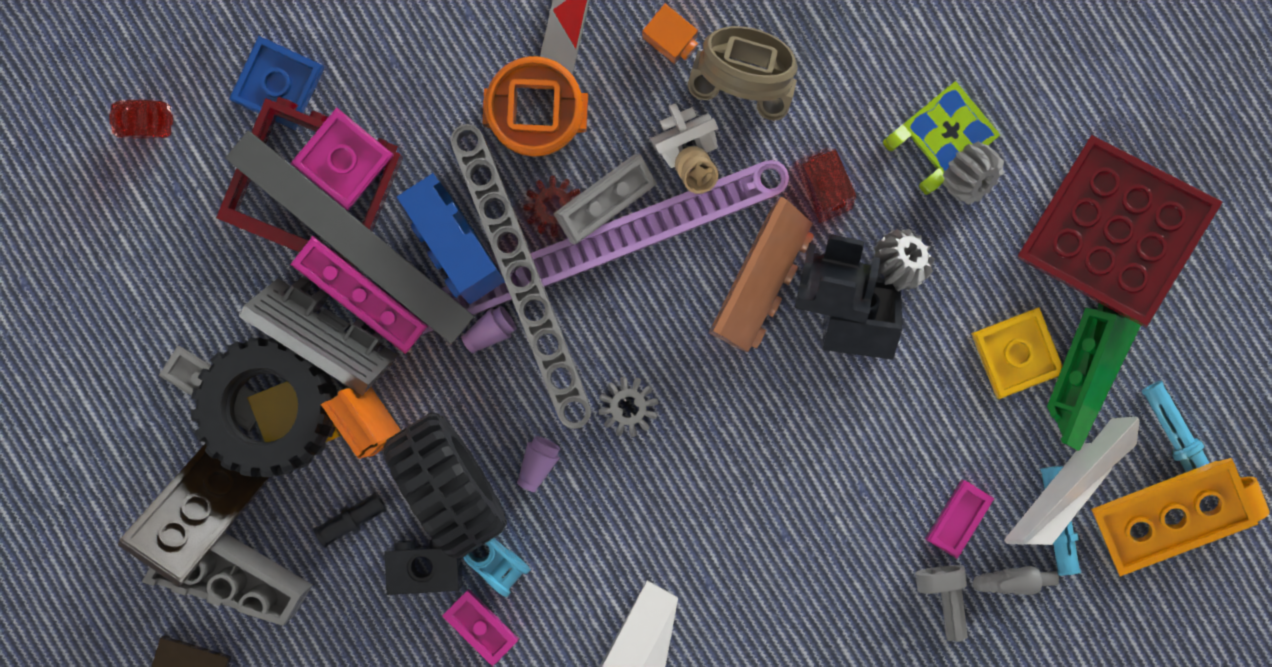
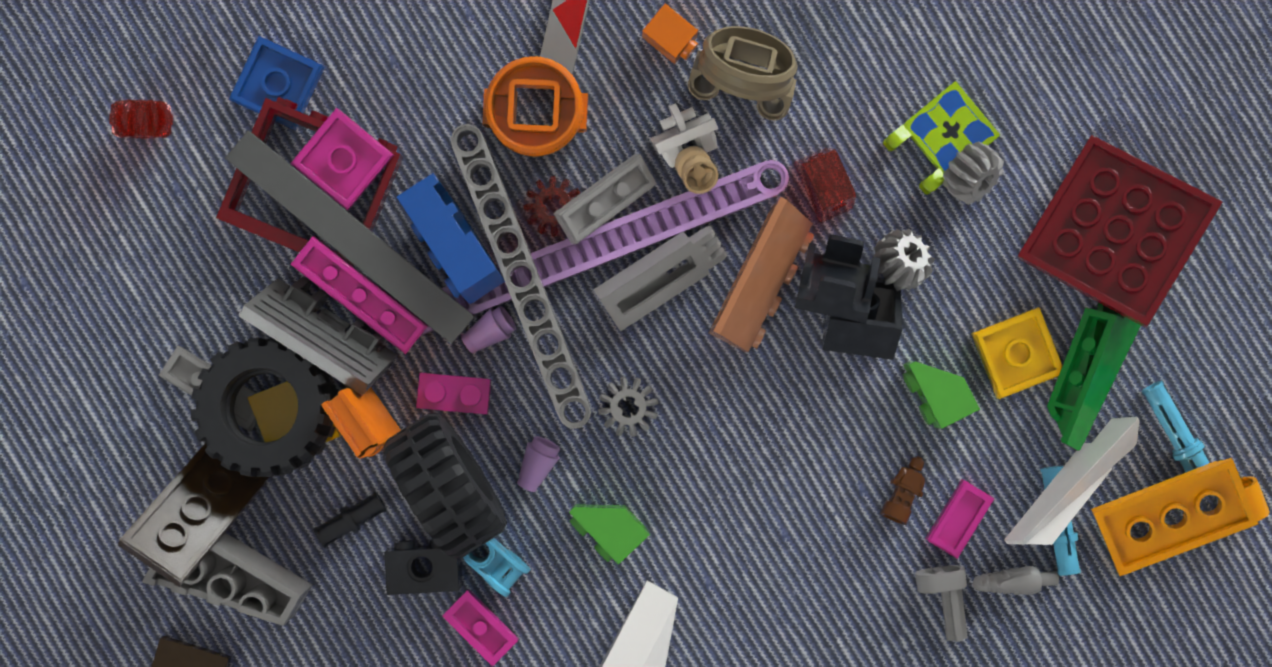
none -> dark pink plate [416,373,492,415]
none -> bright green slope [569,504,650,565]
none -> light grey hinge [593,226,727,332]
none -> reddish brown piece [880,456,925,525]
none -> bright green slope [902,361,980,429]

